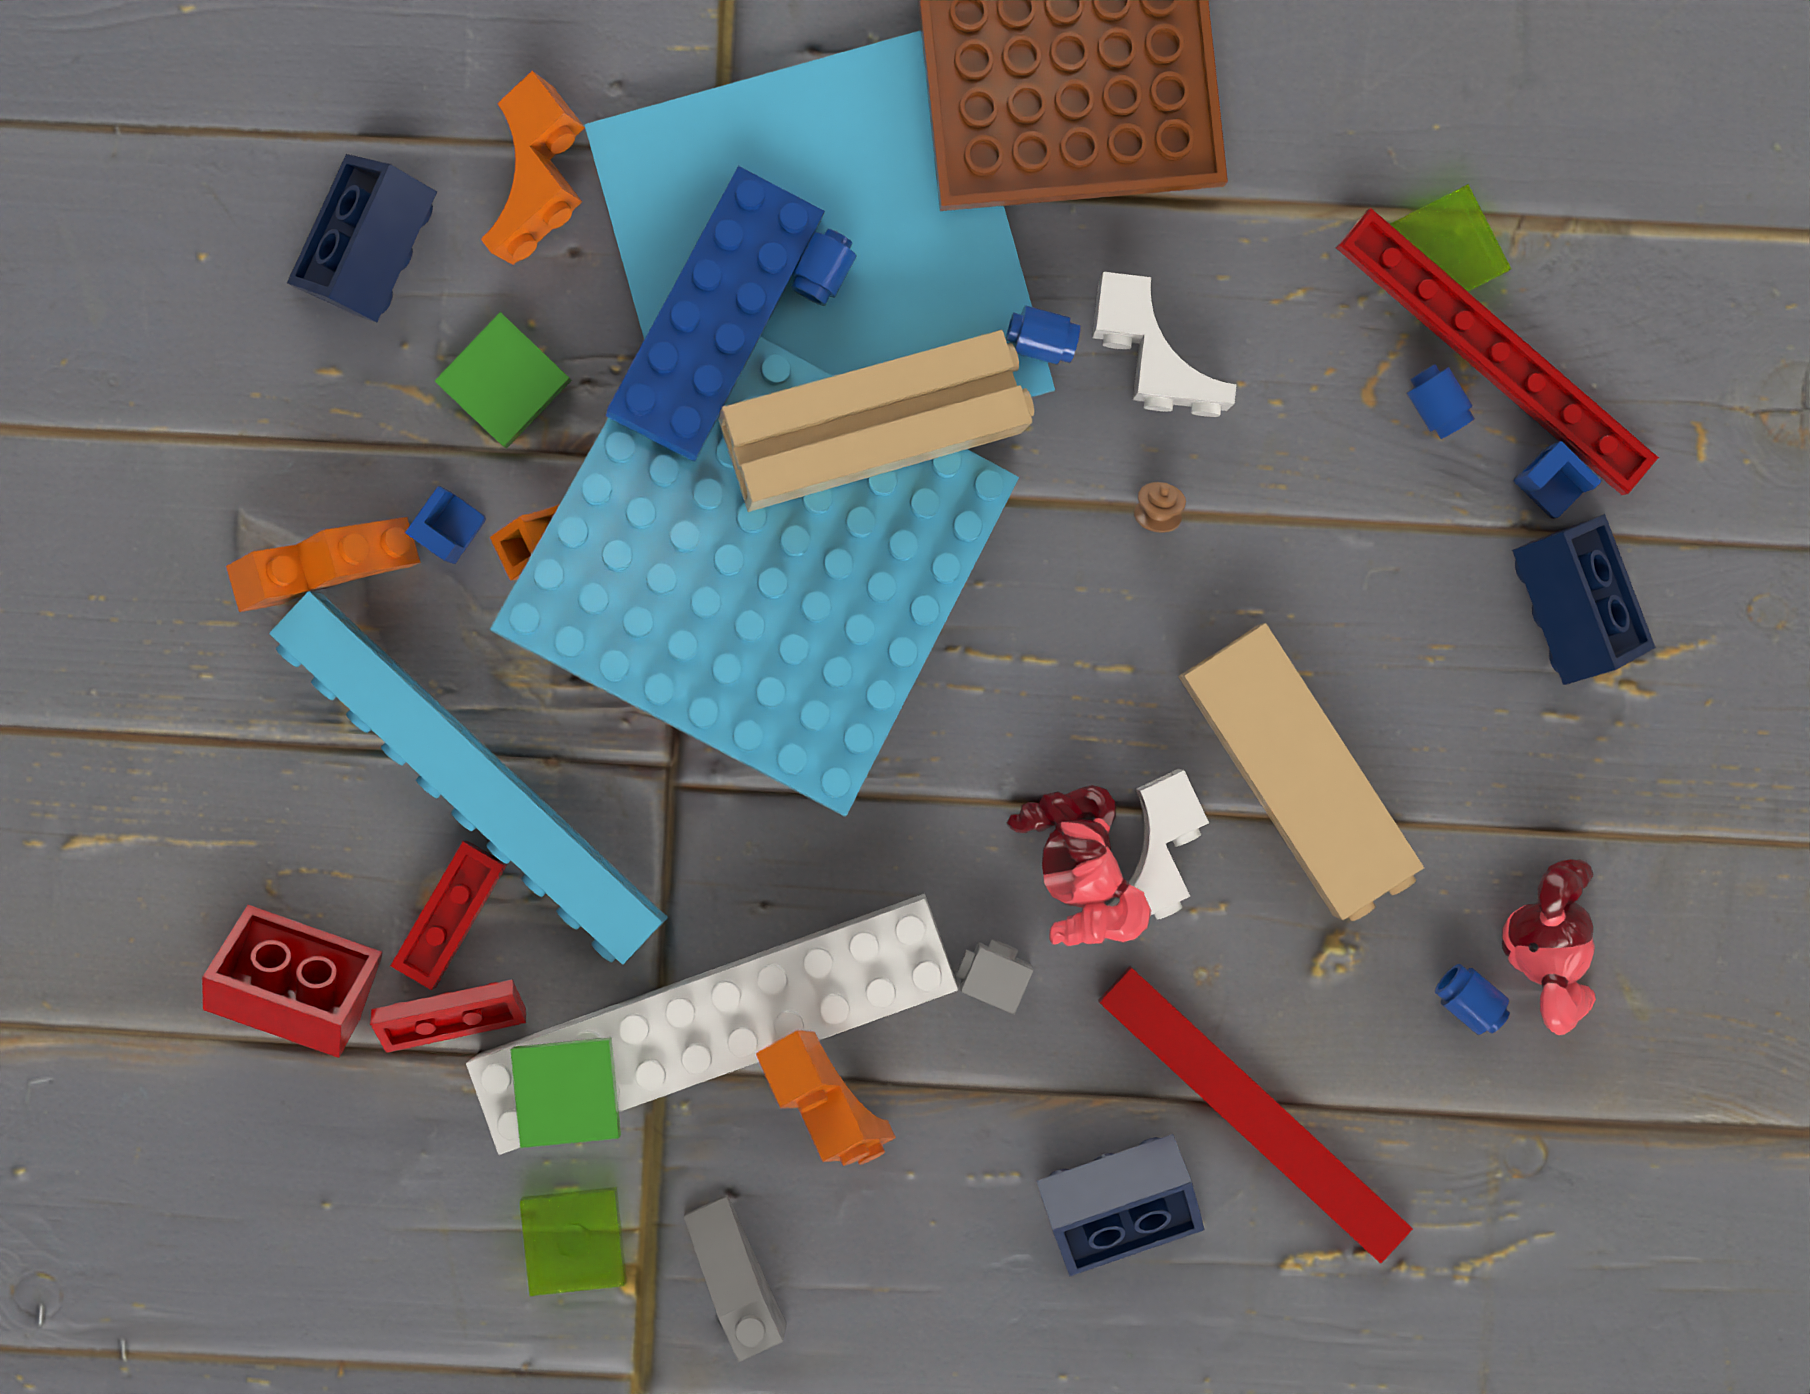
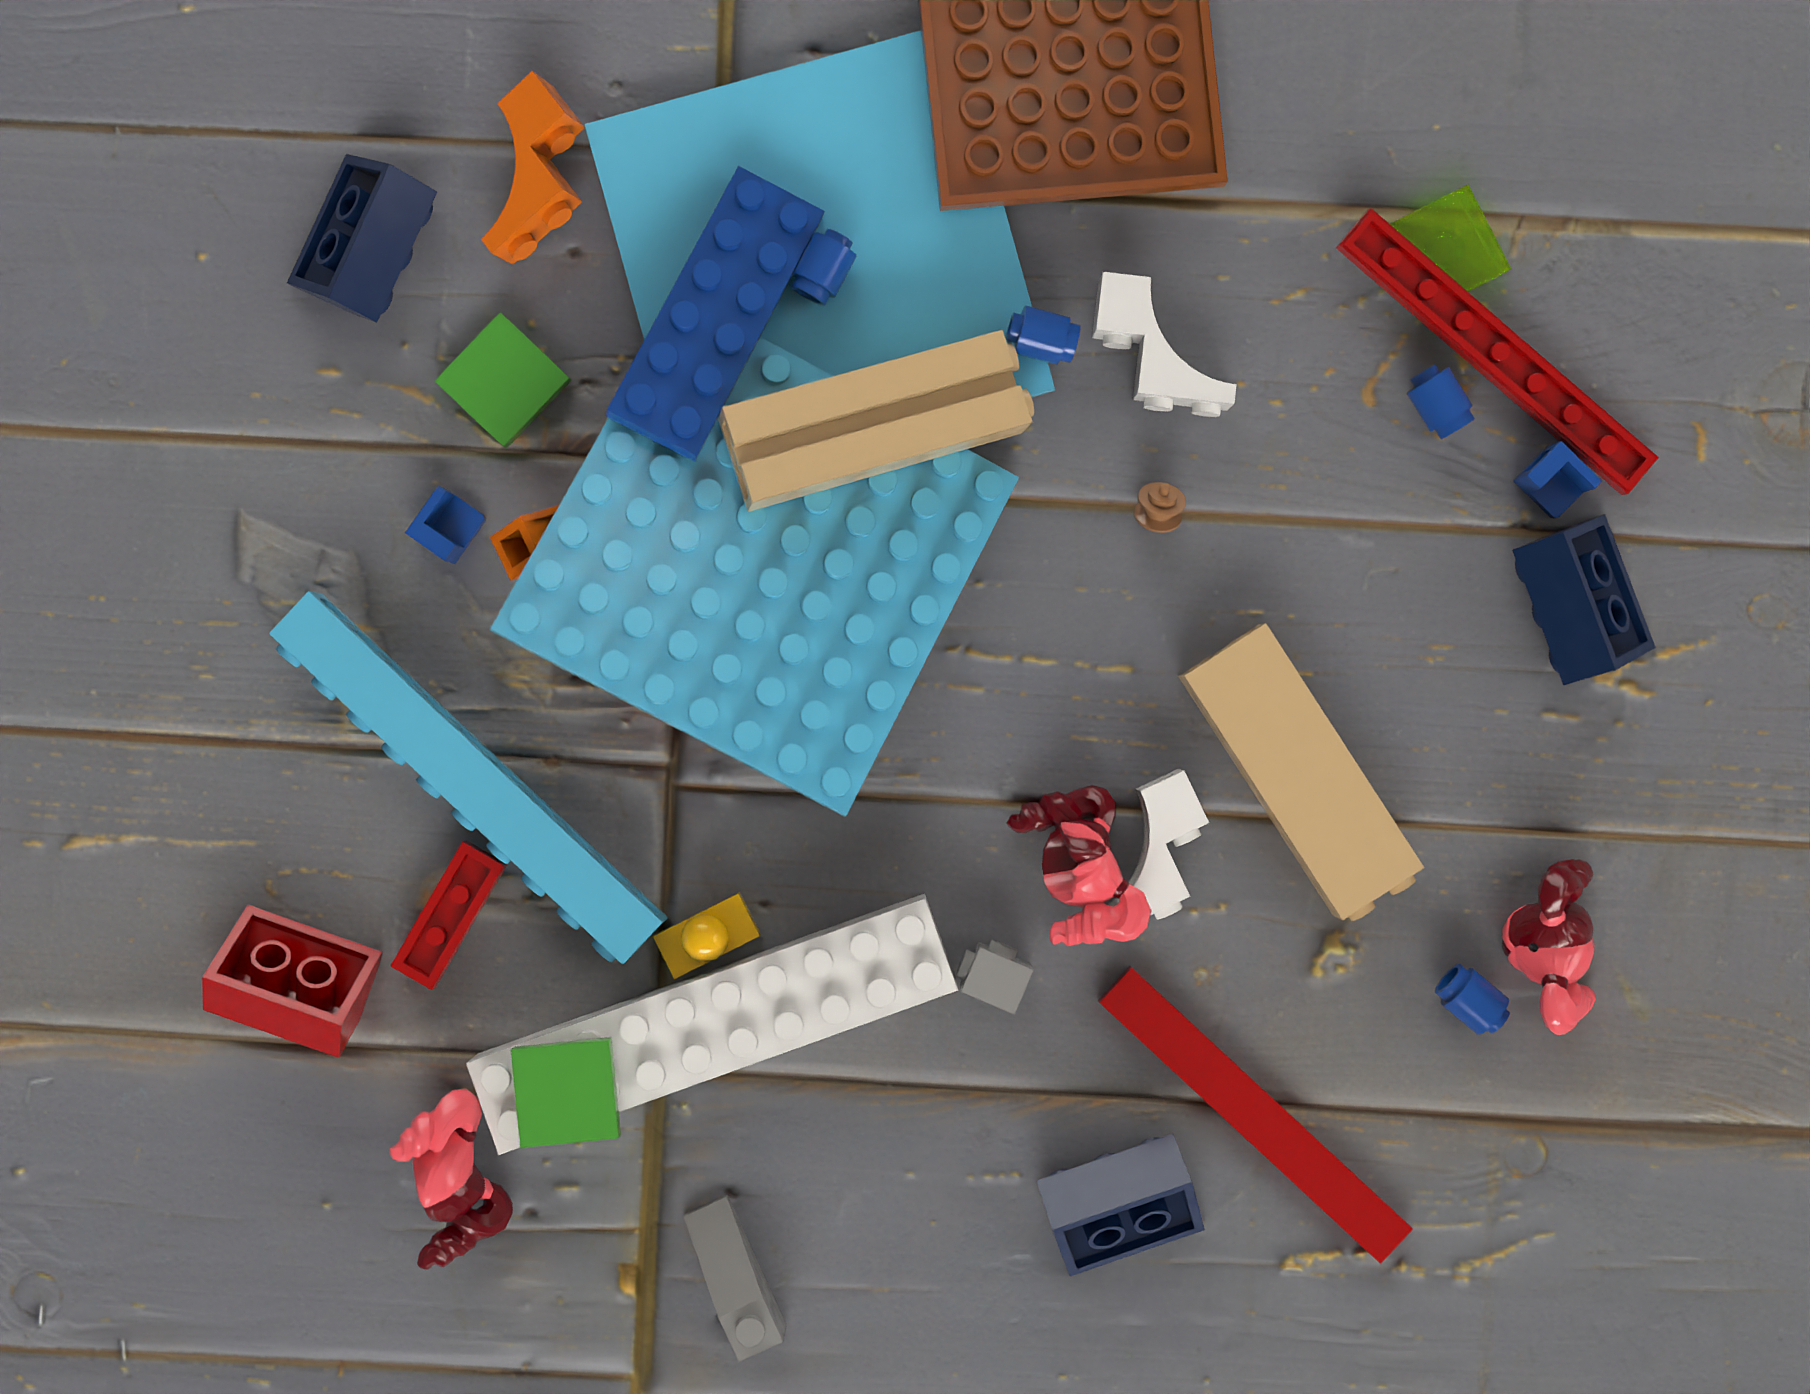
orange arch [226,517,420,612] -> none
red plate [370,979,526,1053] -> none
clear neon green tile [519,1187,627,1296] -> none
orange arch [755,1030,896,1166] -> none
none -> hair [389,1088,513,1270]
none -> yellow tile [653,892,761,979]

